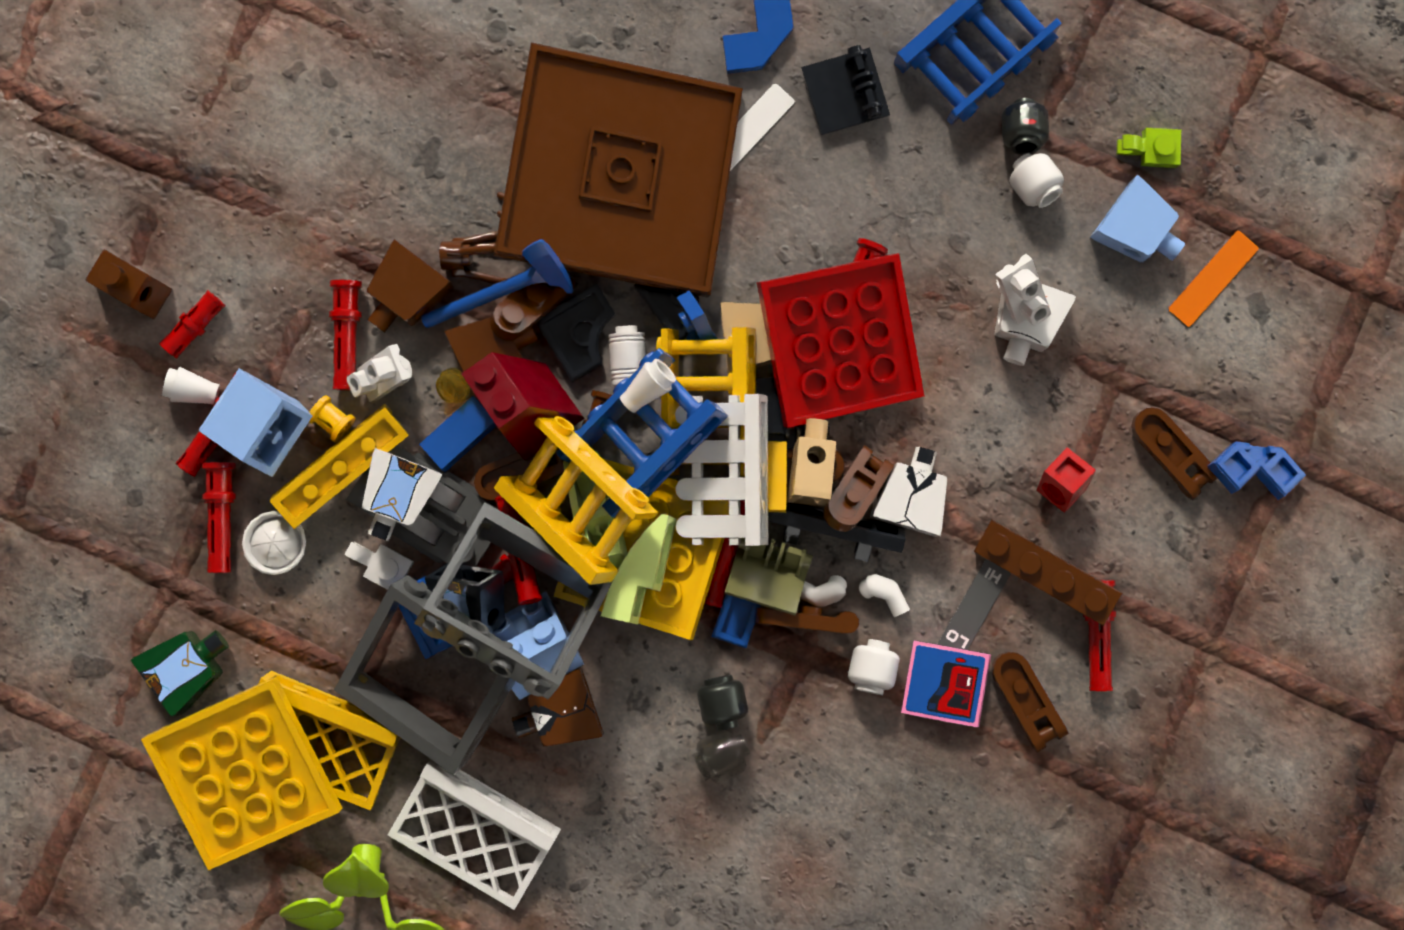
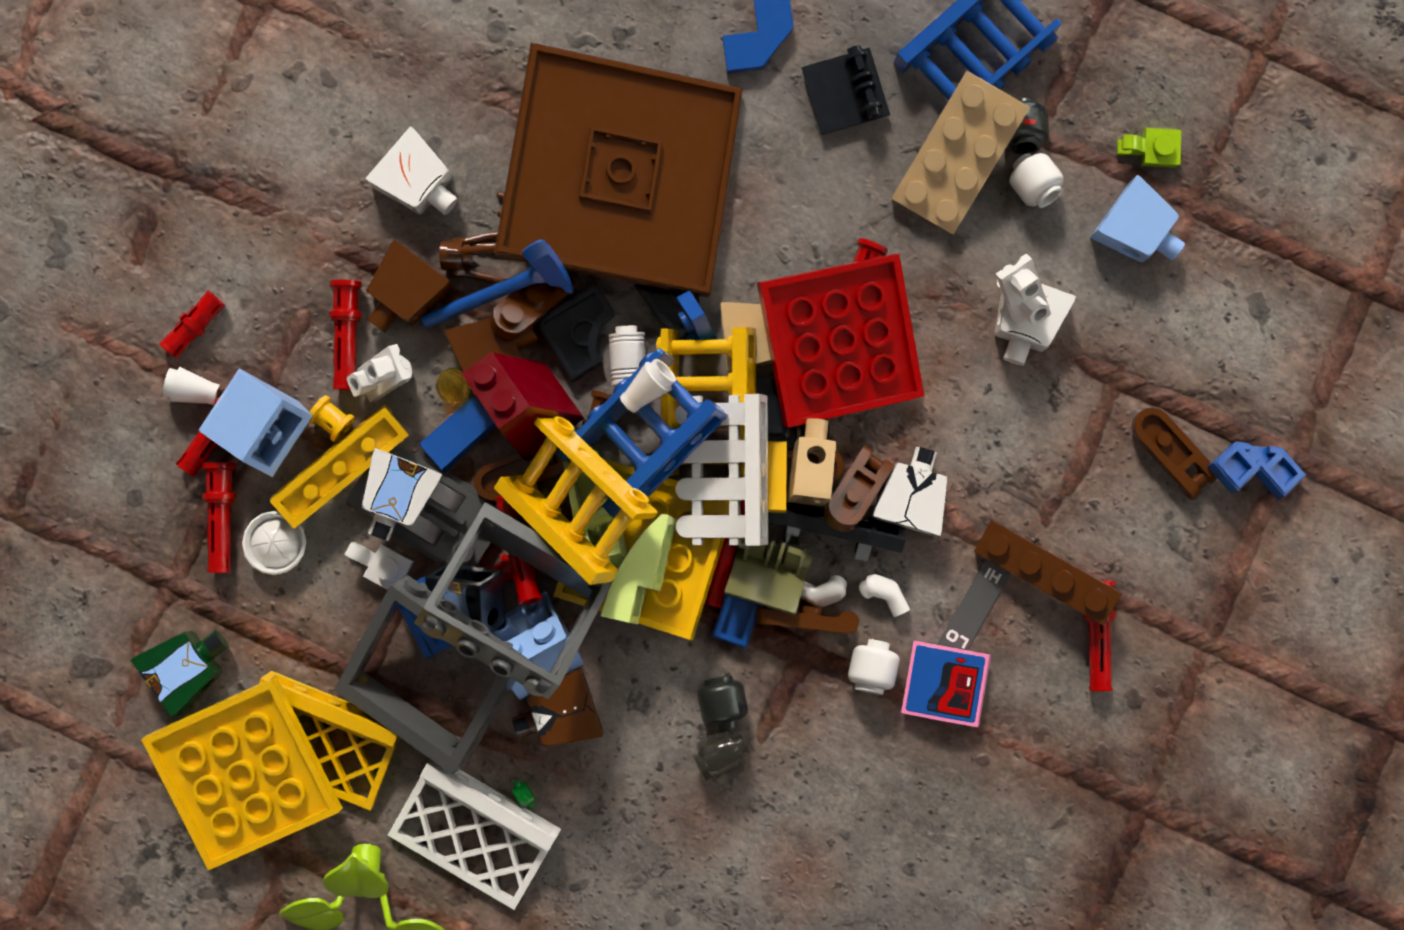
reddish brown torso [85,249,173,320] -> none
white sticker [730,84,794,171] -> none
reddish brown plate [991,652,1069,752] -> none
red brick [1036,448,1096,513] -> none
orange sticker [1169,231,1259,327] -> none
none -> white torso [366,126,458,215]
none -> green piece [512,780,536,809]
none -> tan plate [891,70,1030,235]

